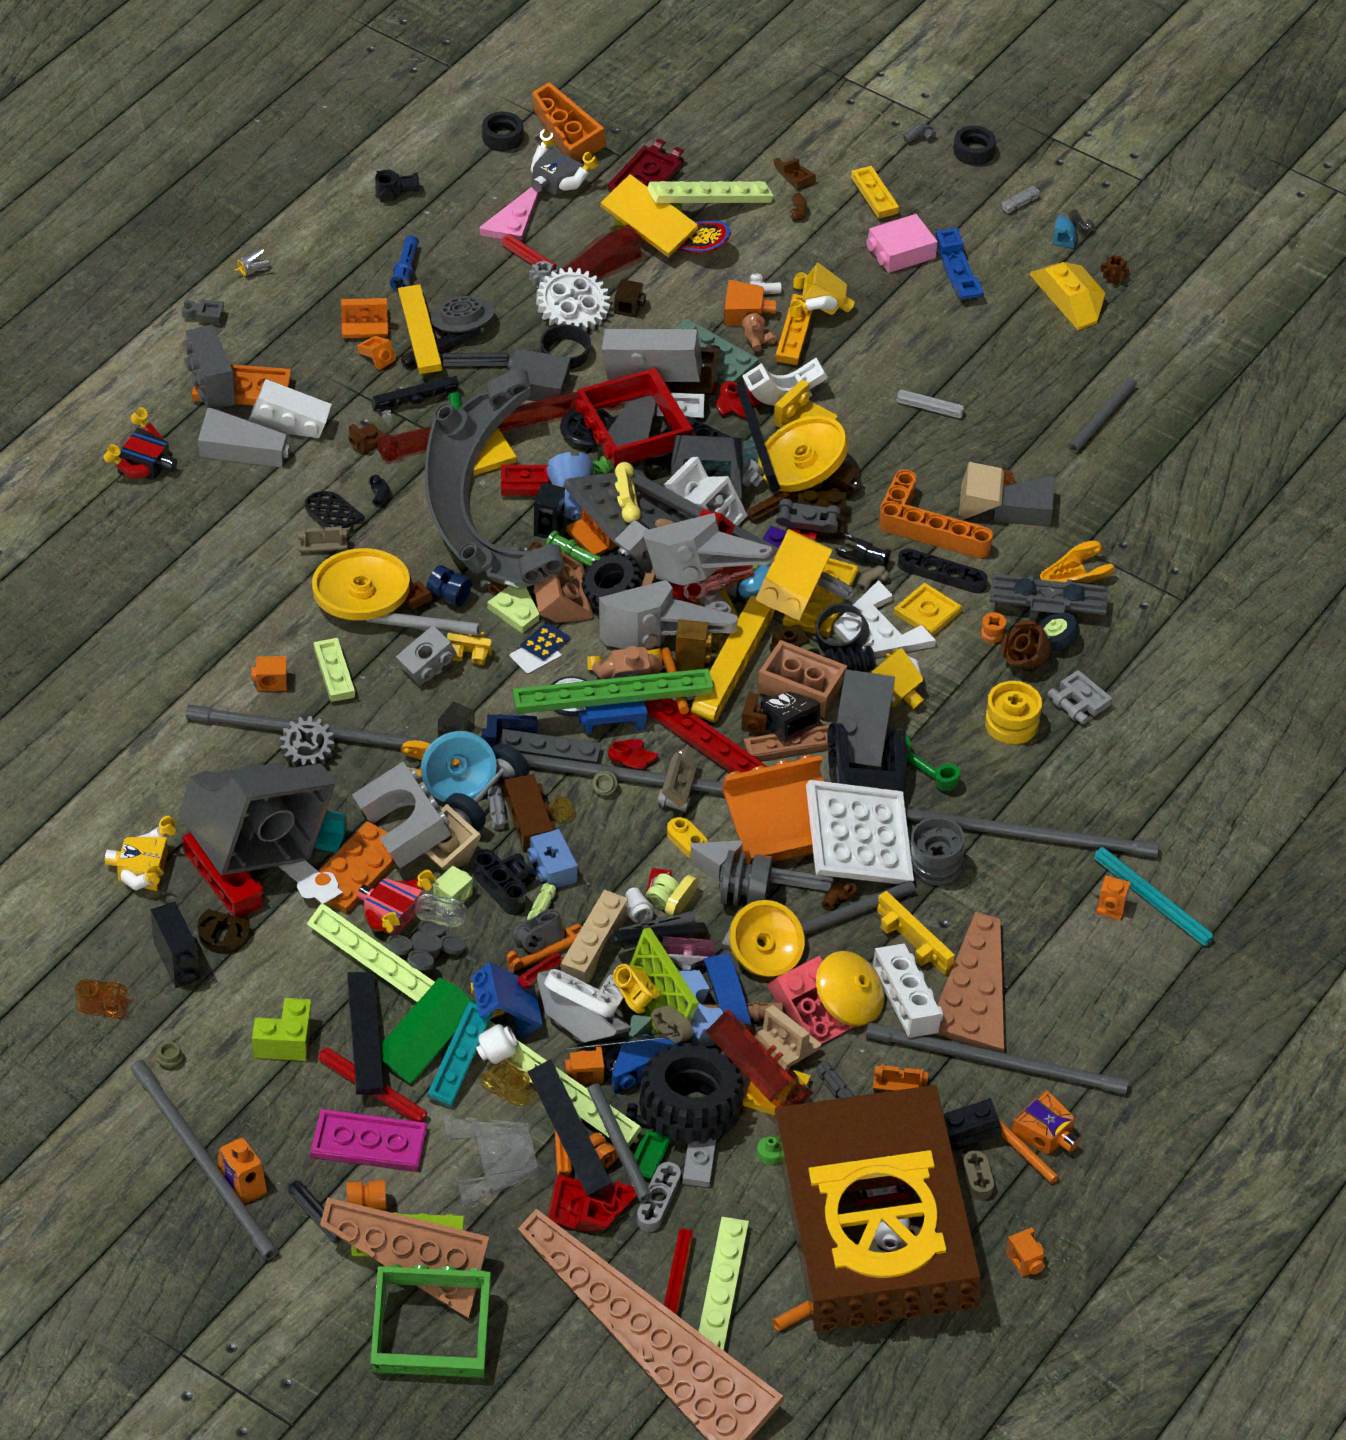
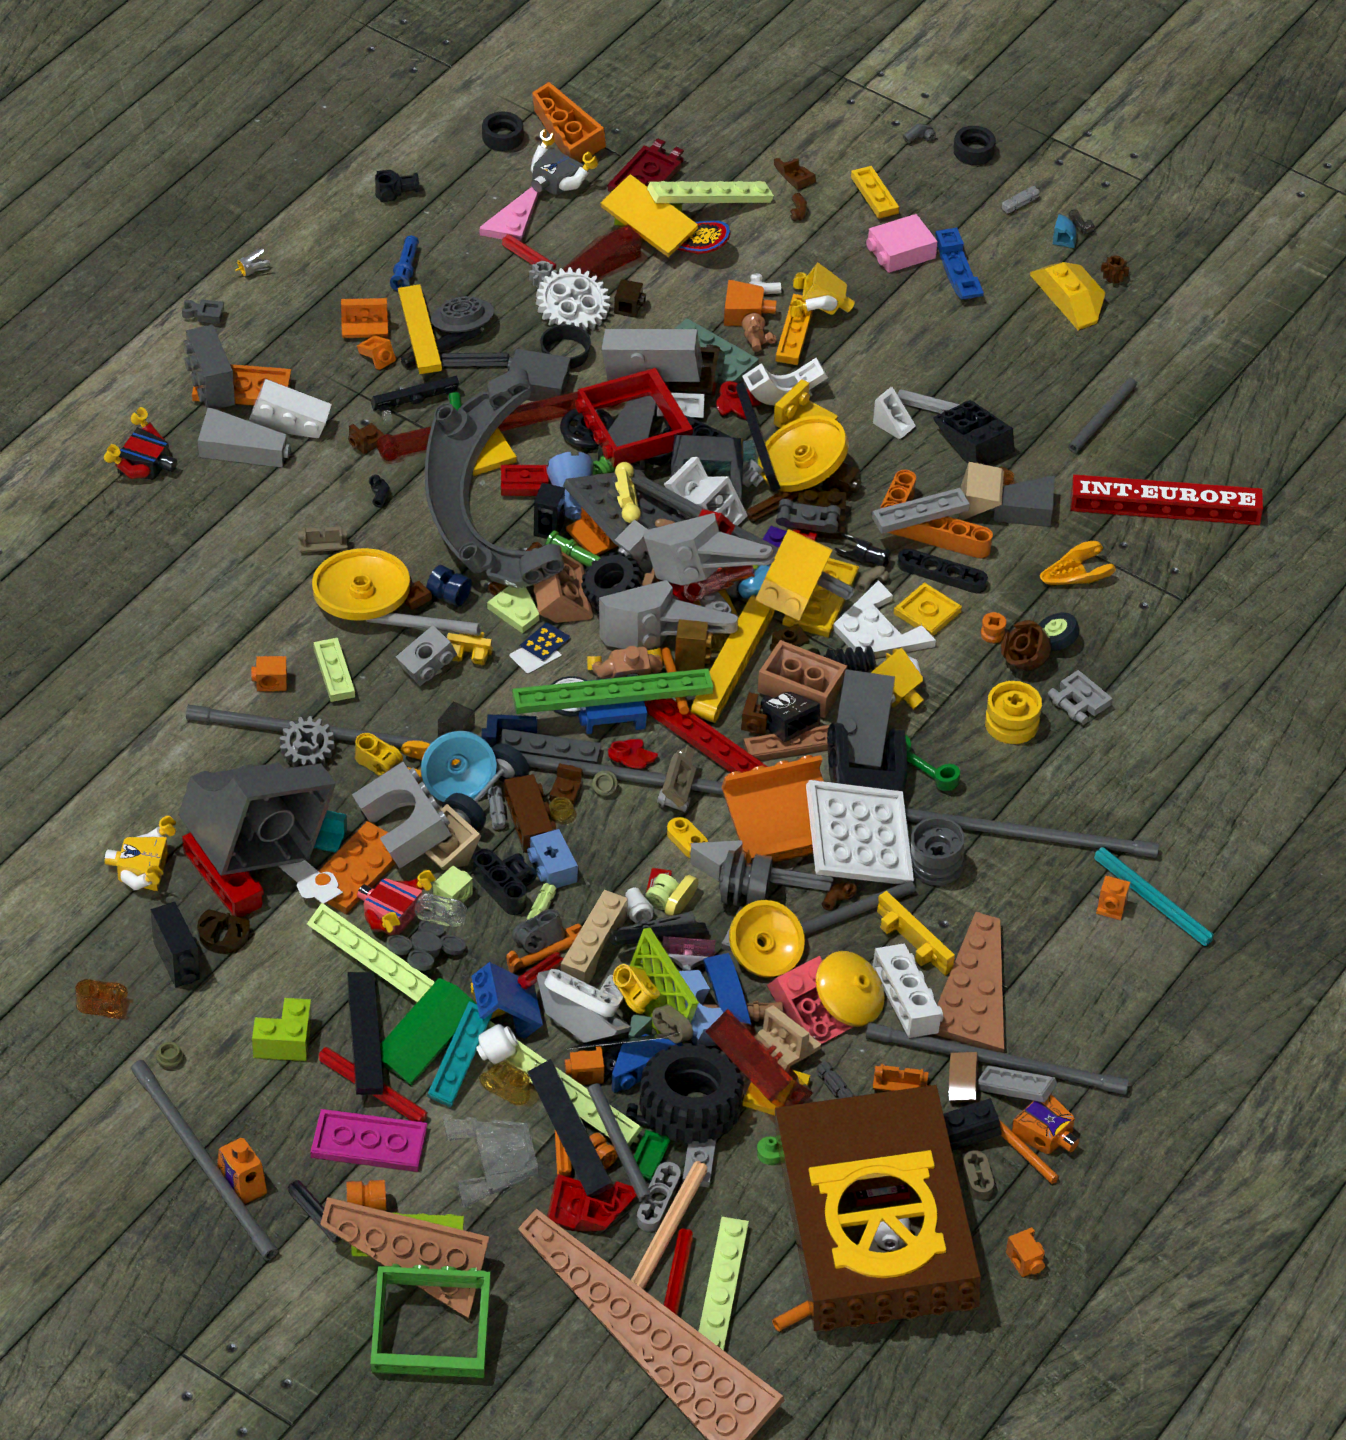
black window [305,491,365,528] -> none
black tyre [816,603,869,654] -> none
dark grey piece [990,574,1108,622] -> none
none -> yellow piece [355,733,403,777]
none -> reddish brown bracket [549,763,583,807]
none -> light nougat axle [631,1161,707,1290]
none -> light grey plate [872,488,970,534]
none -> white slope [873,387,916,439]
none -> black slope [933,400,1015,465]
none -> medium nougat slope [949,1052,978,1103]
none -> light grey plate [977,1066,1057,1102]
none -> red brick [1070,474,1263,525]

